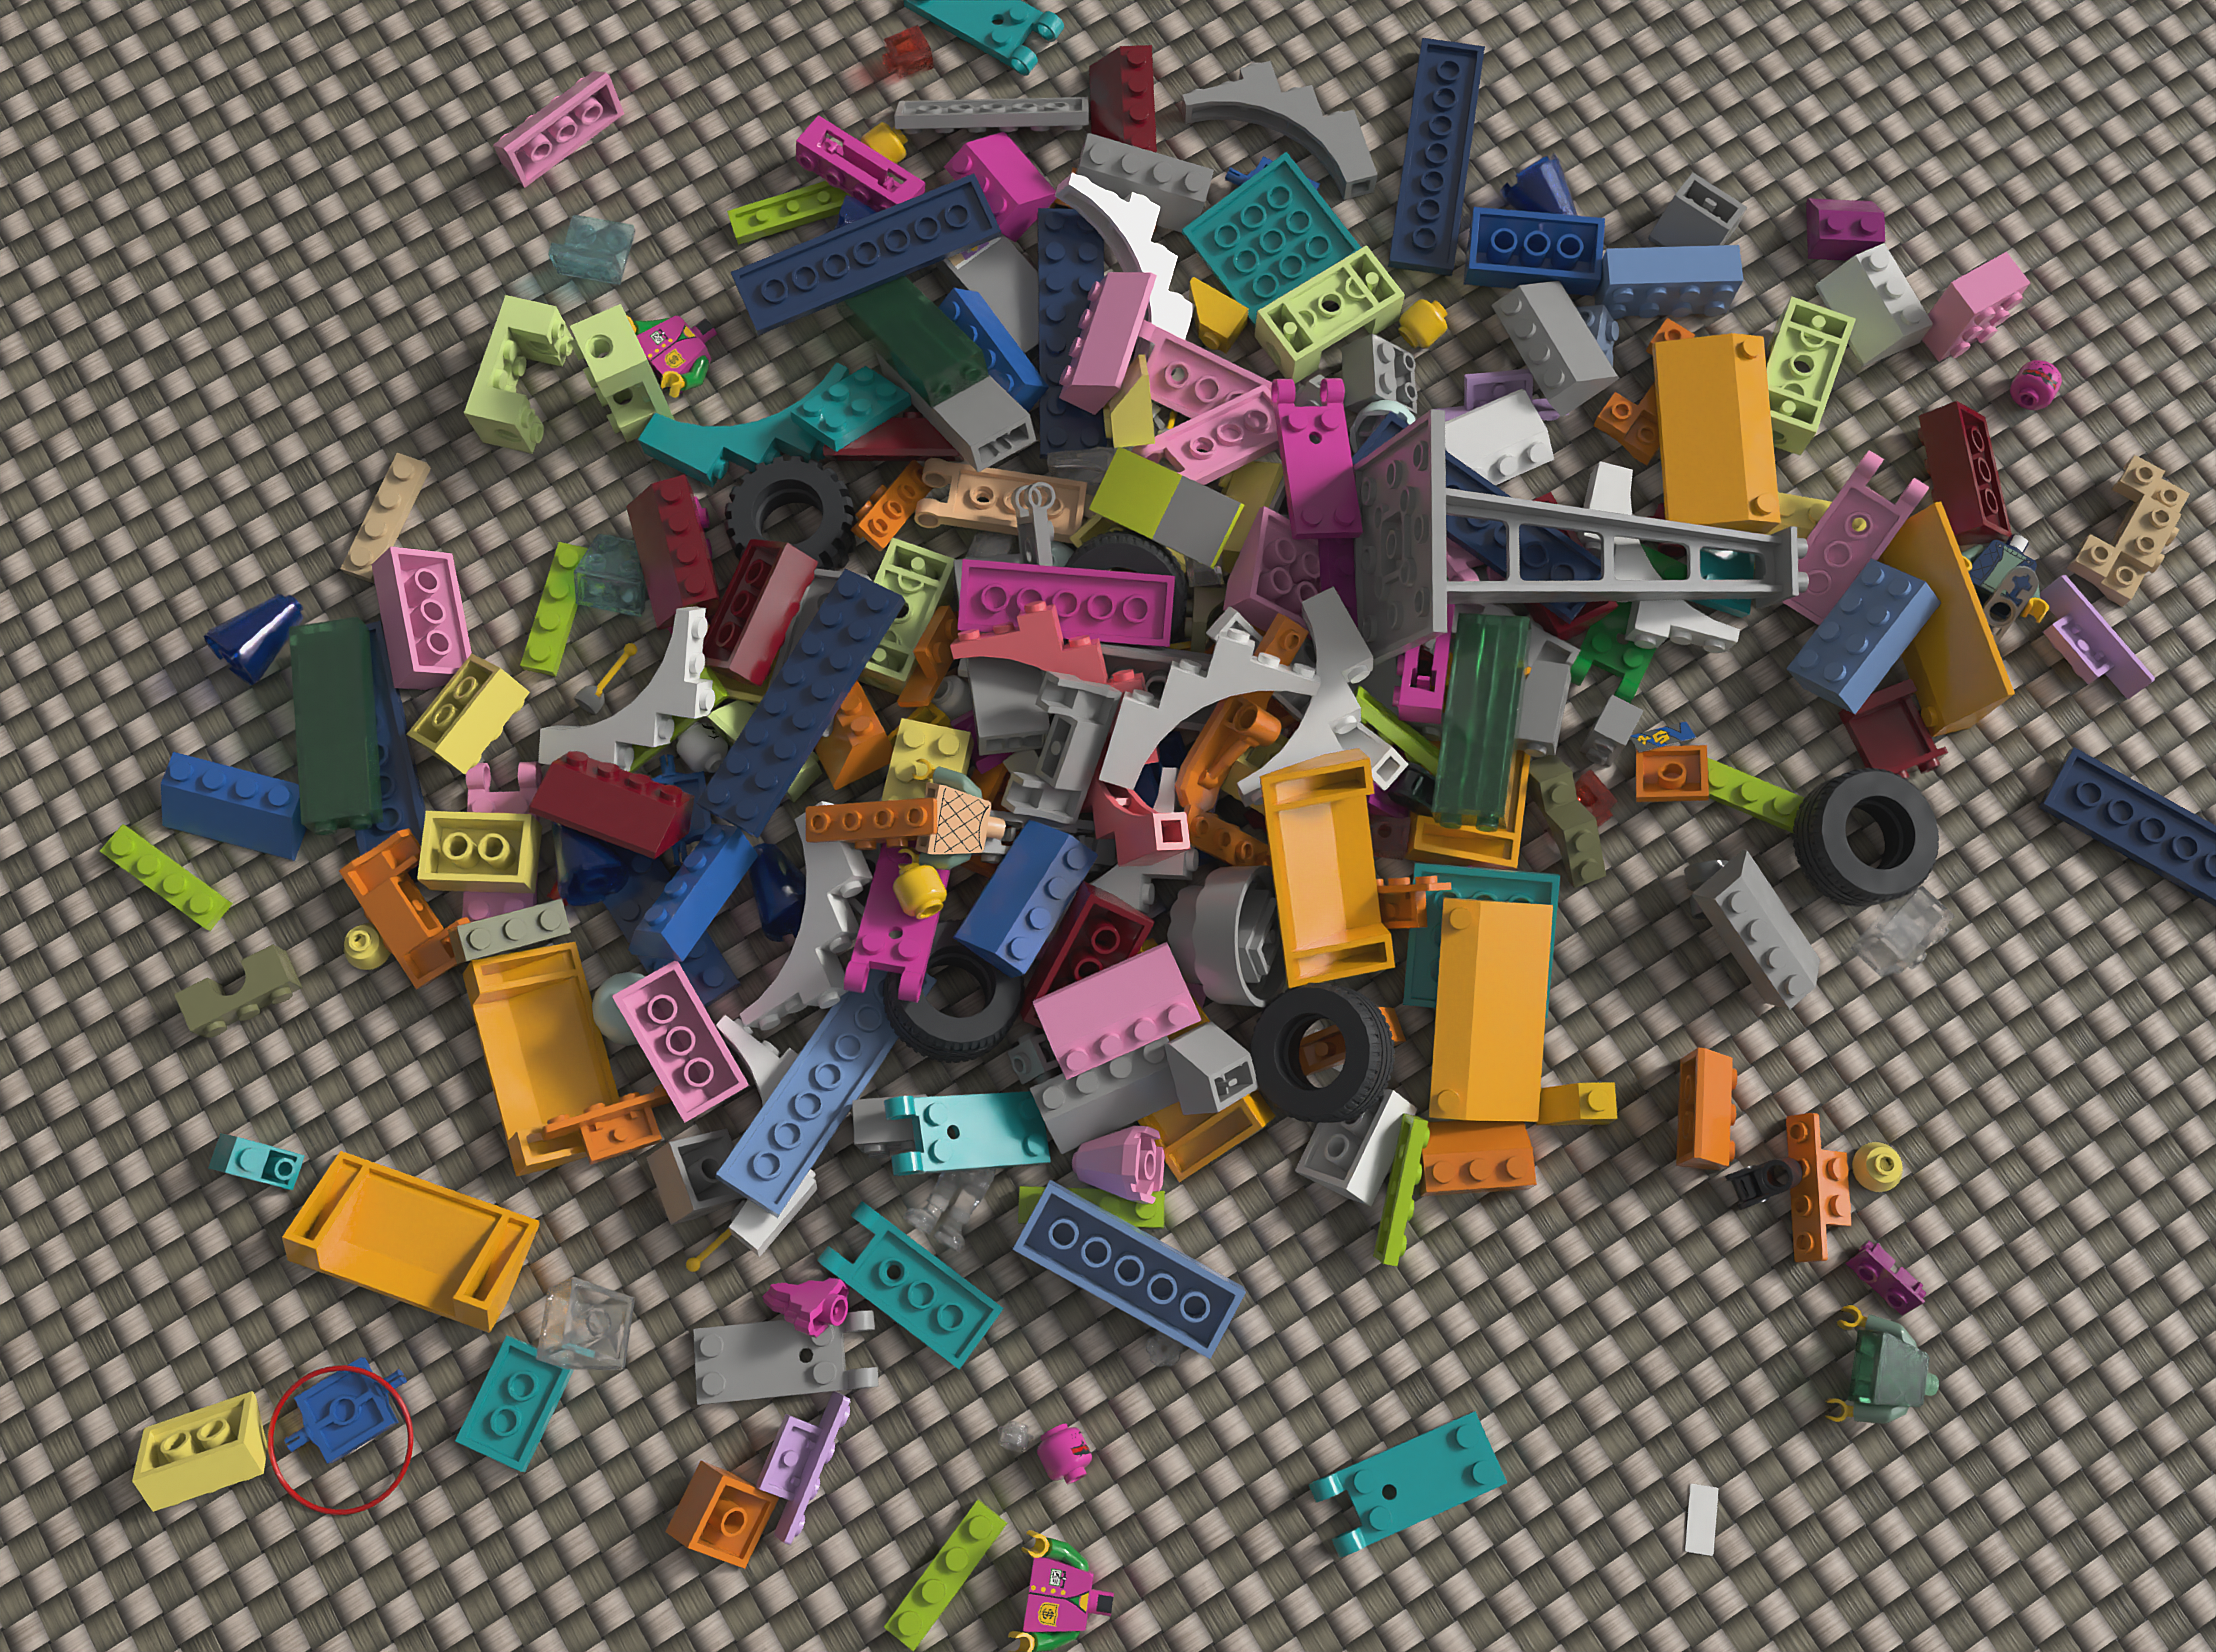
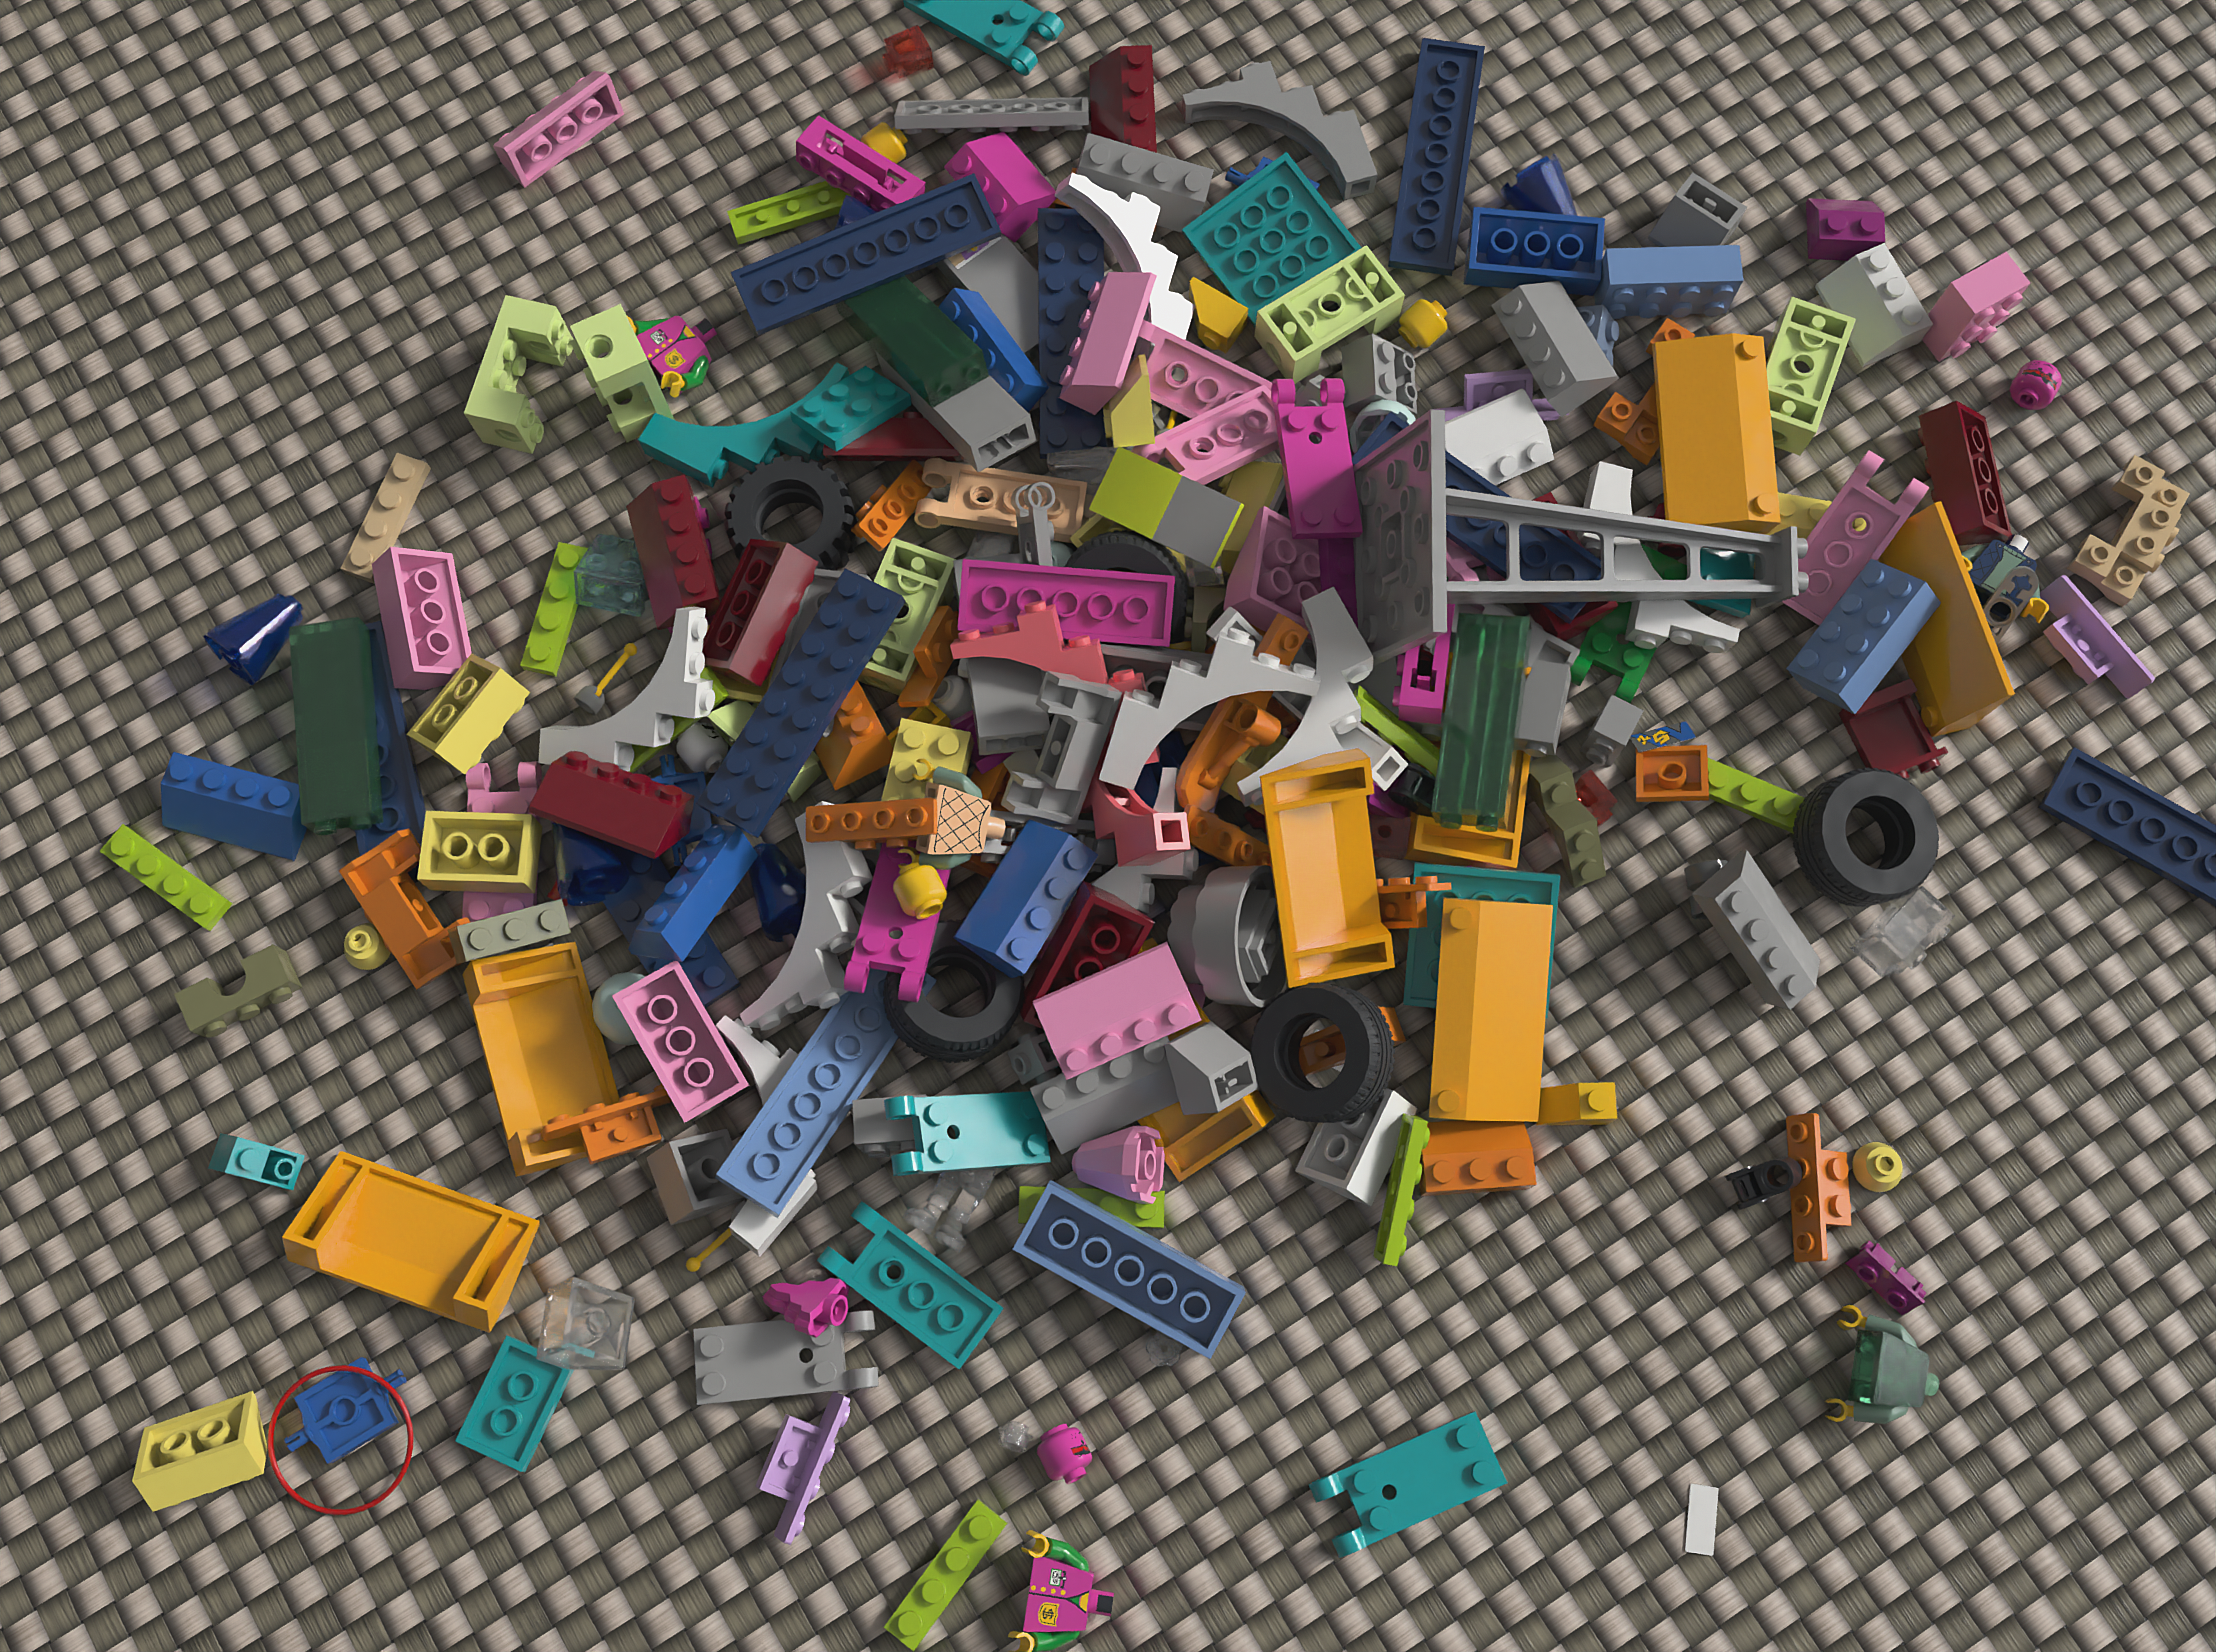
clear light blue bracket [548,215,636,285] -> none
orange slope [665,1461,780,1569] -> none
orange slope [1676,1047,1737,1171] -> none

